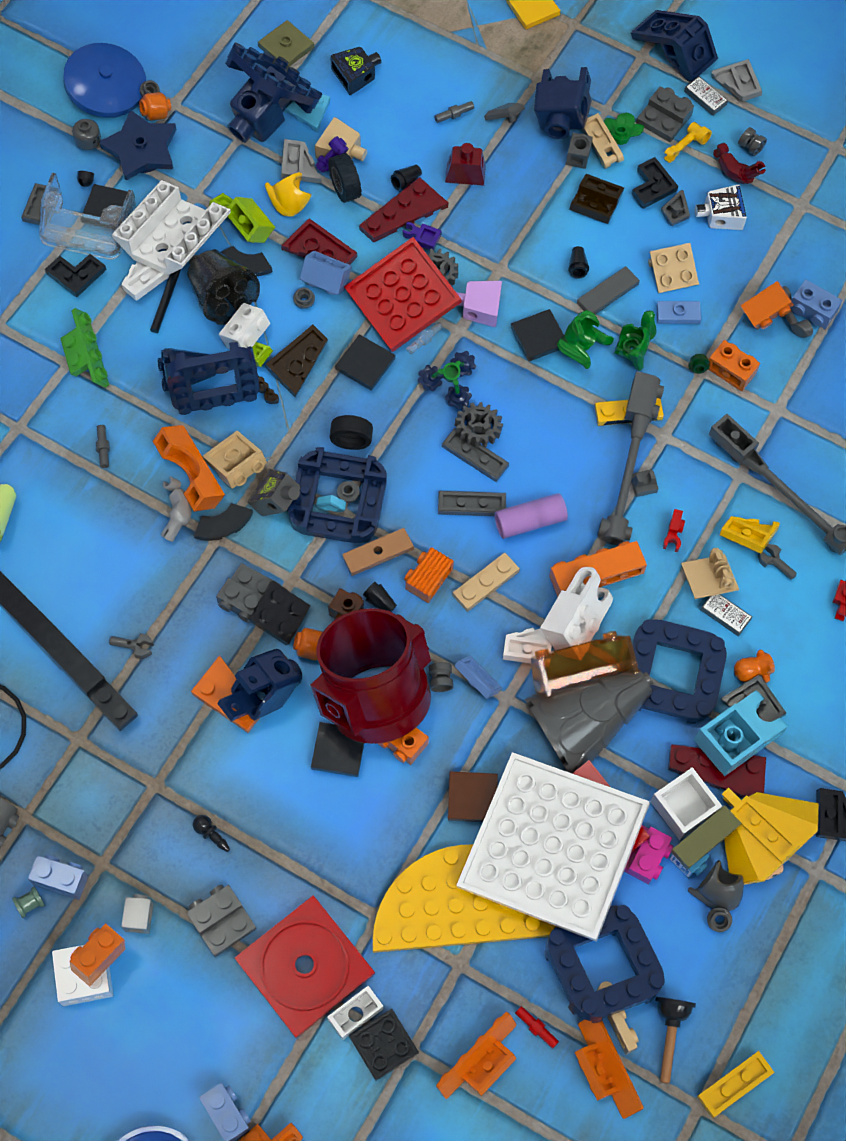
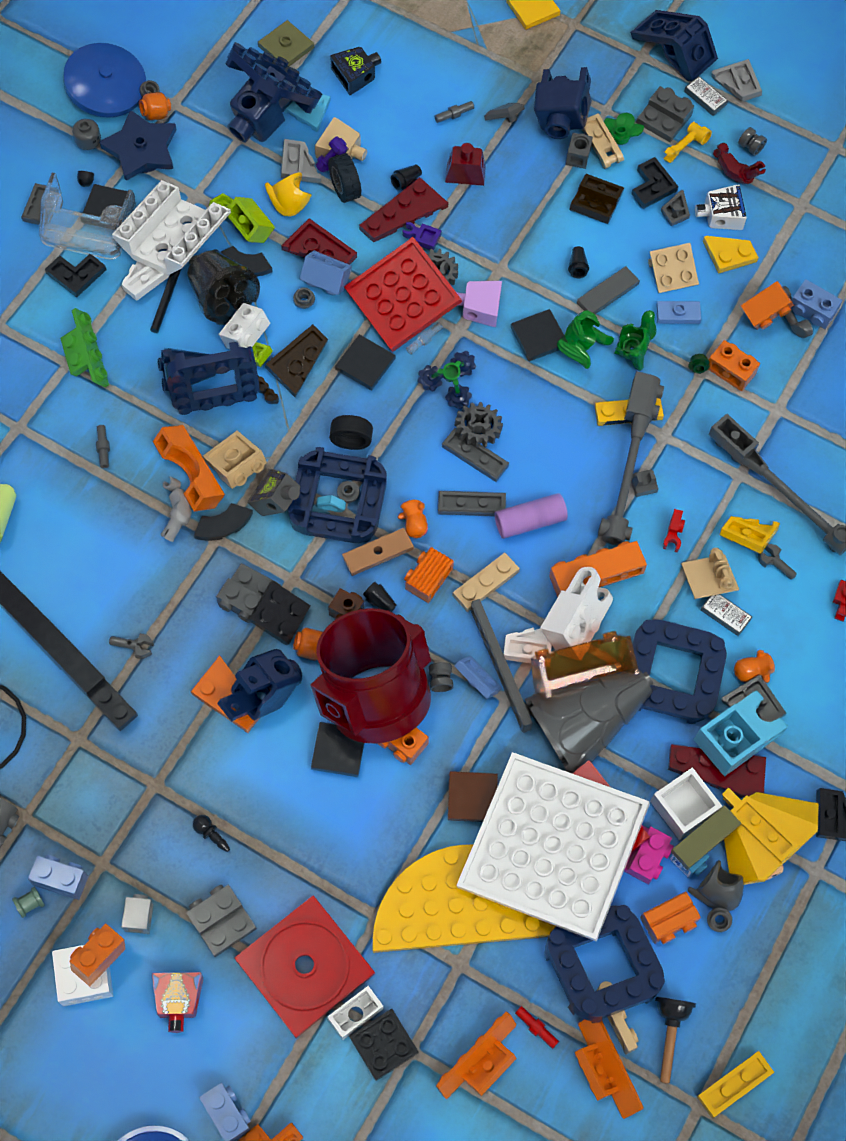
none -> torso [152,972,203,1033]
none -> orange animal [398,500,428,539]
none -> dark grey tile [470,599,533,733]
none -> orange brick [640,891,701,944]
none -> yellow wing [703,236,759,274]

